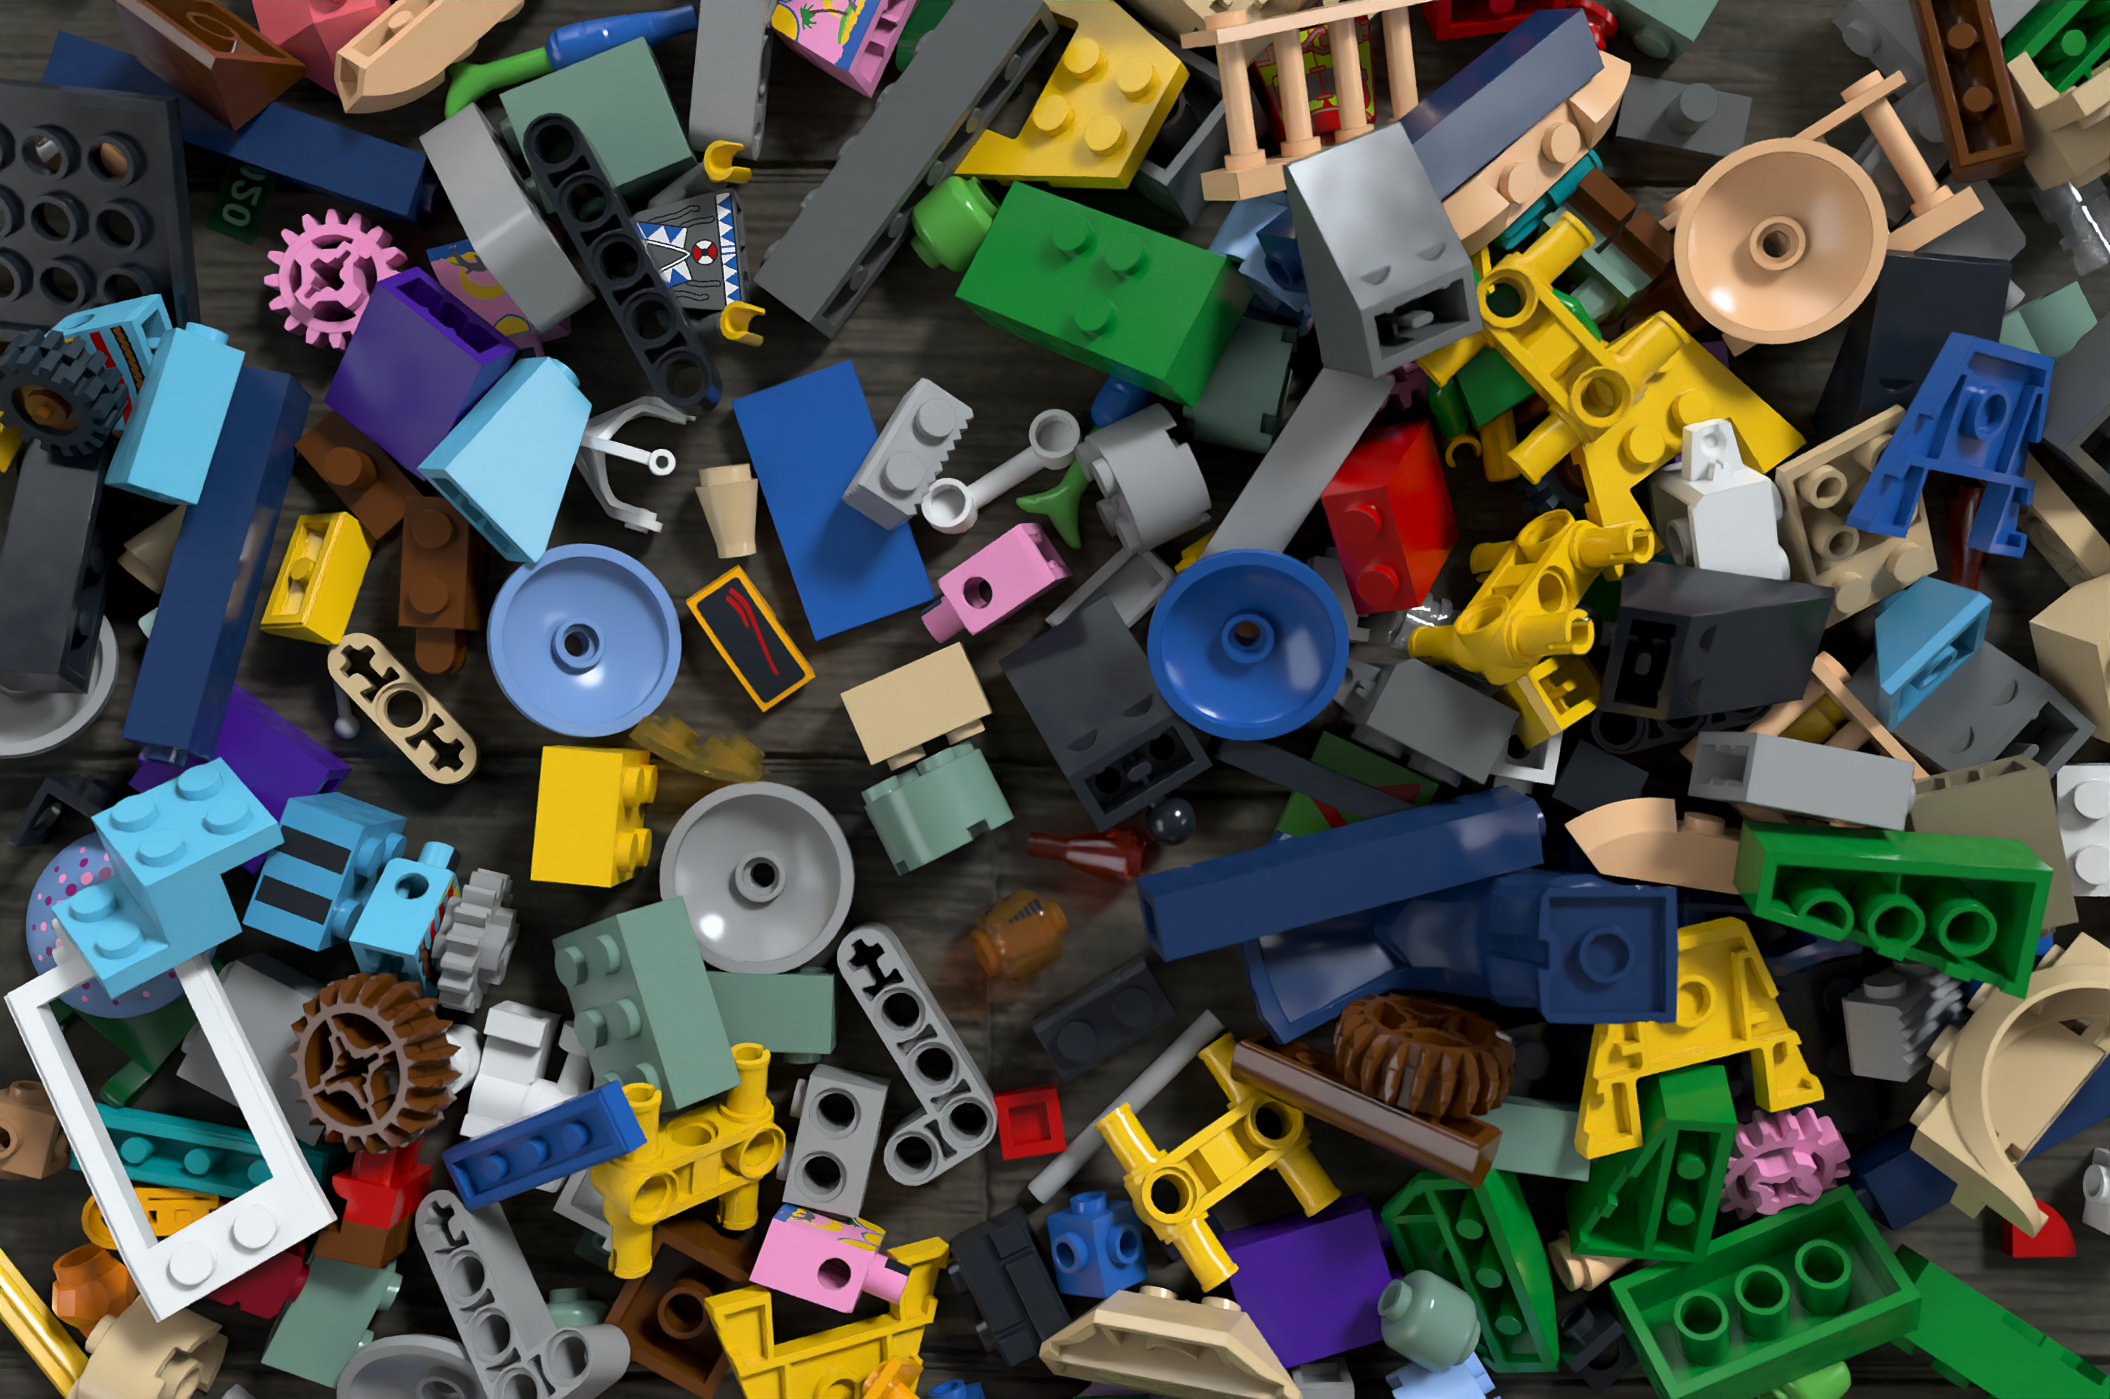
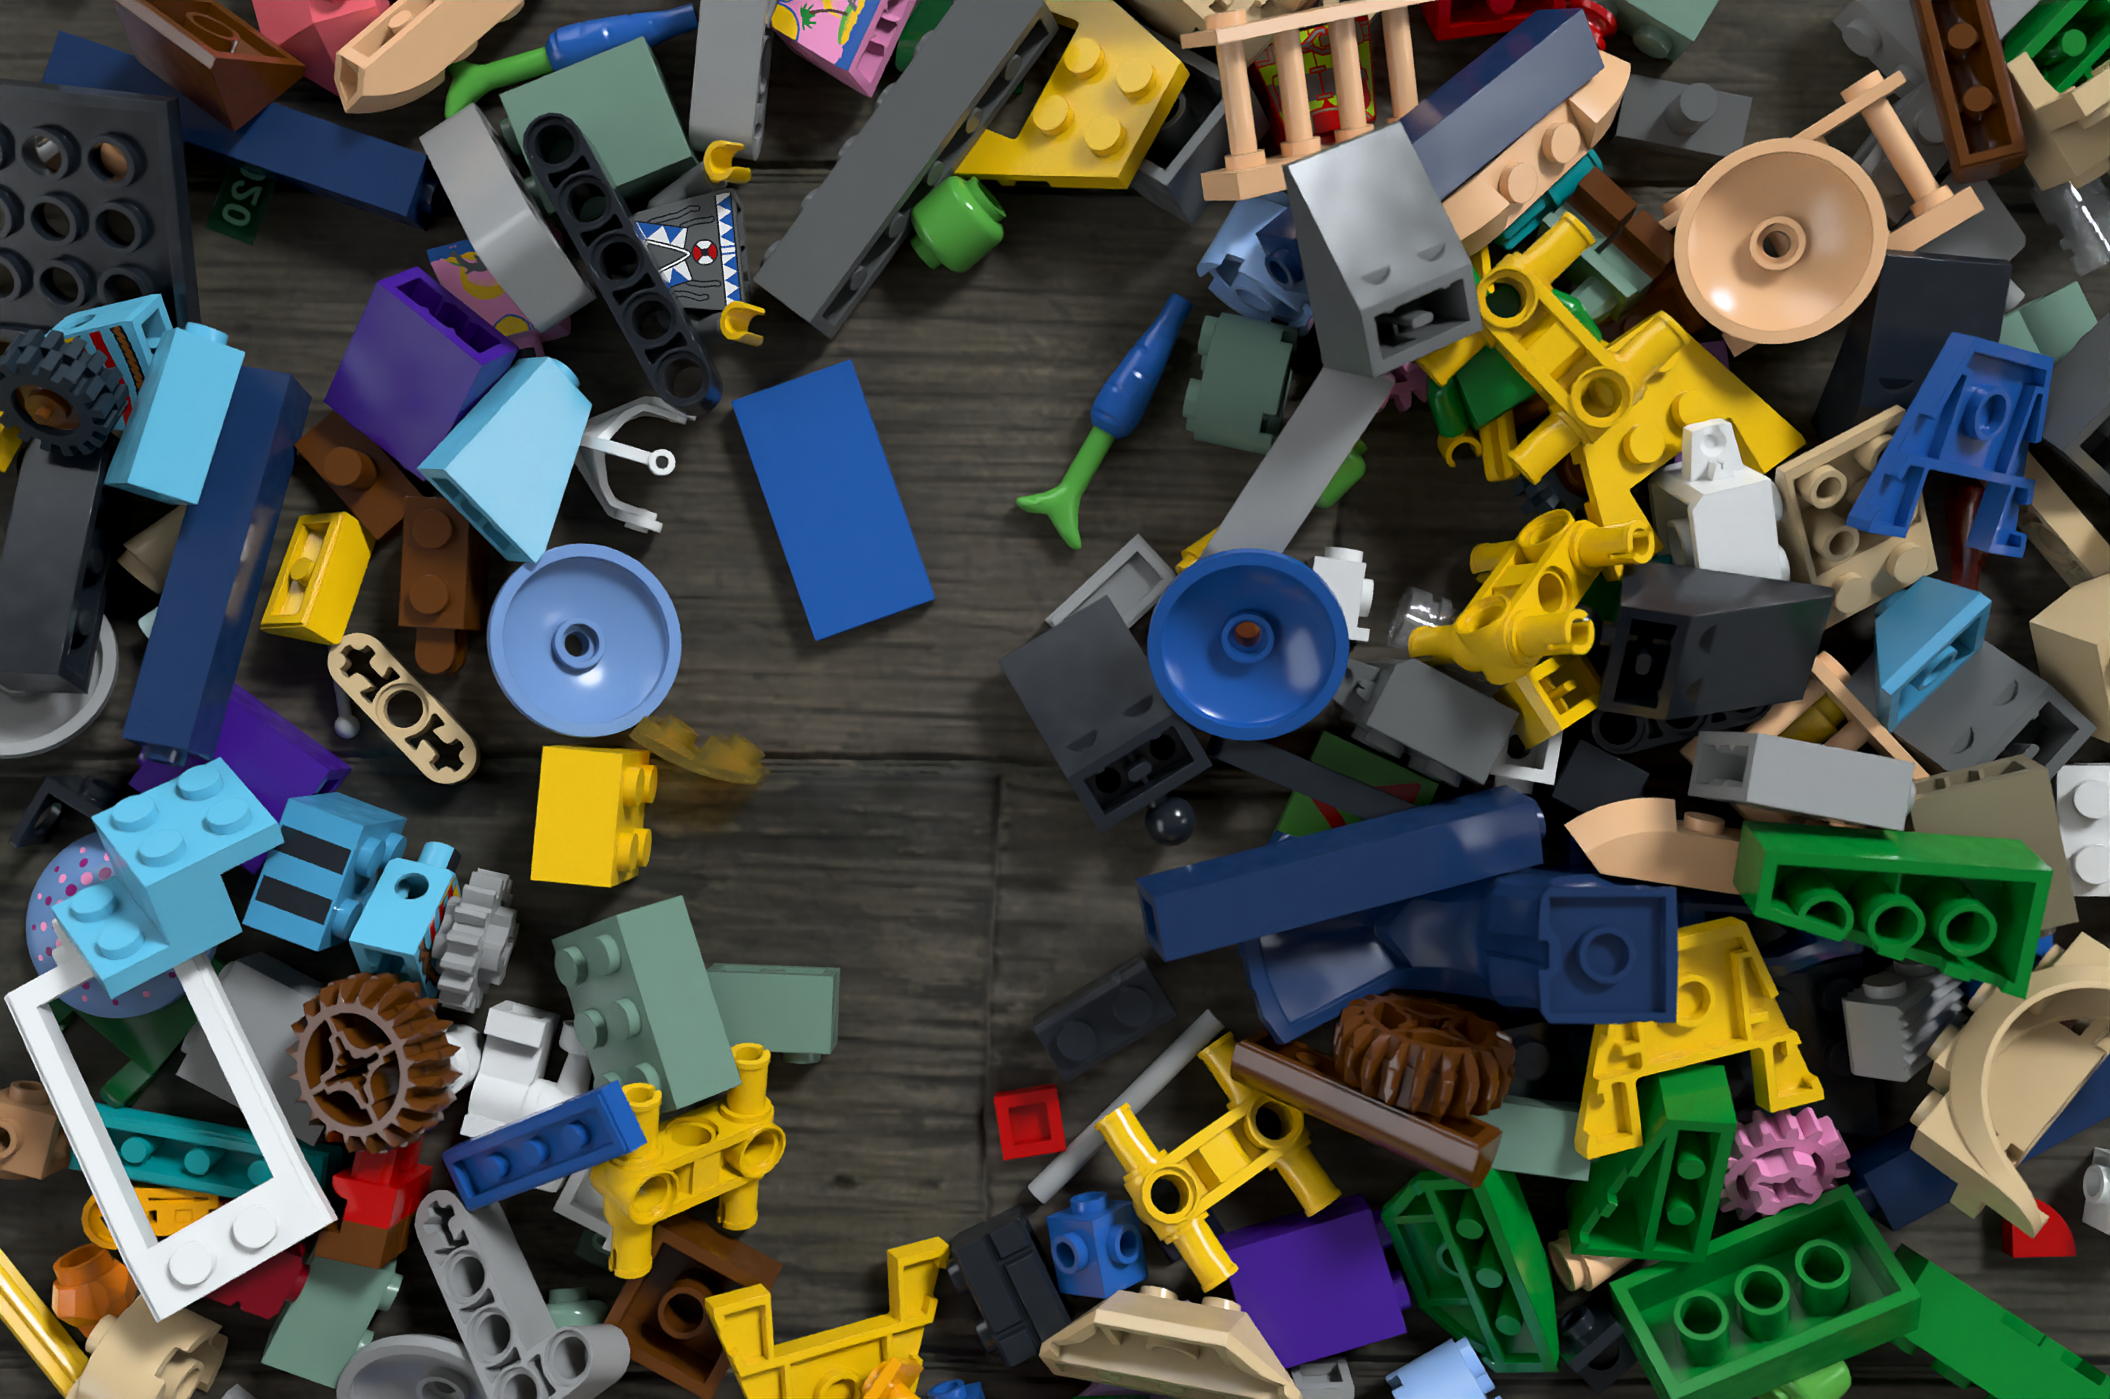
bright pink gear [264,209,408,353] -> none
light grey dish [659,781,855,974] -> none
black slope [686,564,816,712] -> none
tan cone [695,463,758,558] -> none
bright pink torso [749,1202,912,1313] -> none
light grey brick [776,1063,891,1218] -> none
light grey beam [837,922,998,1186] -> none
tan brick [840,642,993,771] -> none
light grey brick [842,378,974,531] -> none
sand green brick [861,739,1014,876] -> none
bright pink torso [920,523,1073,644] -> none
white bar [921,409,1082,534] -> none
green brick [955,180,1255,409] -> none
clear orange head [969,888,1069,984] -> none
clear red cone [1027,827,1147,890] -> none
light grey brick [1074,403,1212,556] -> none
red brick [1321,419,1460,615] -> none
sand green head [1378,1269,1481,1372] -> none

